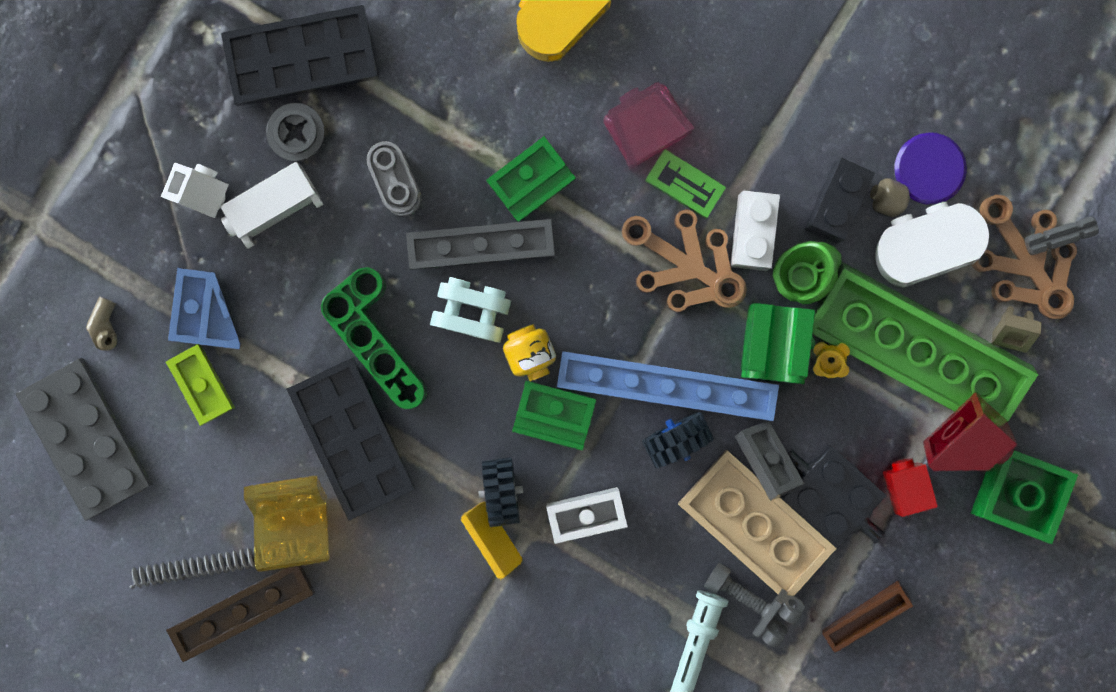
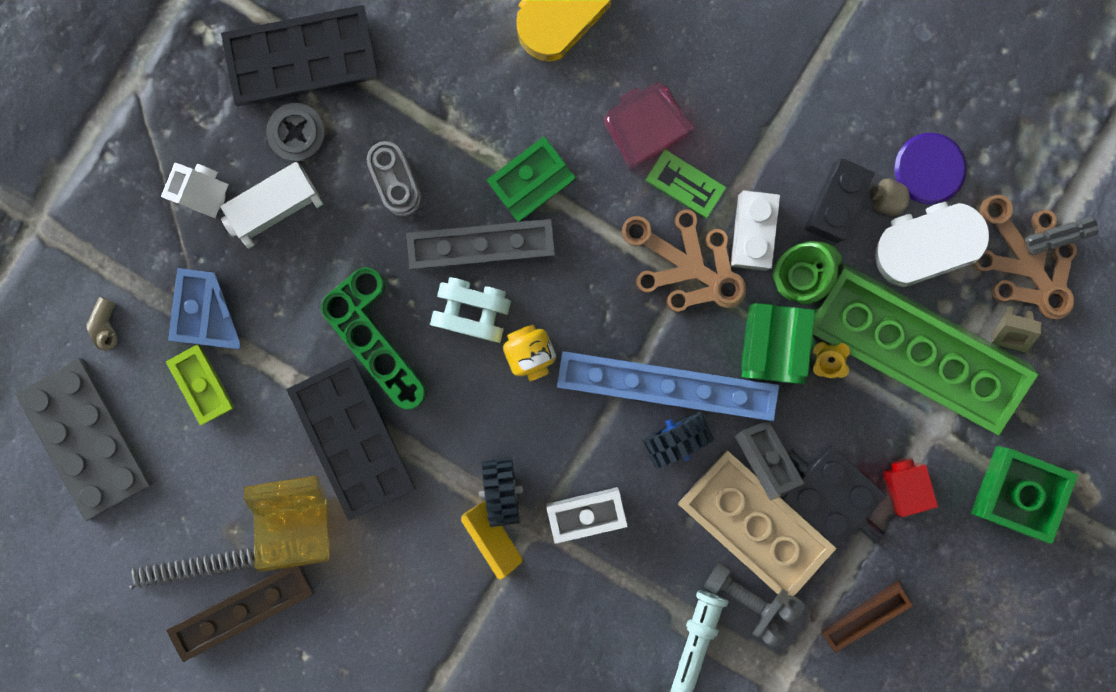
green plate [512,380,596,451] -> none
dark red slope [923,392,1017,471] -> none

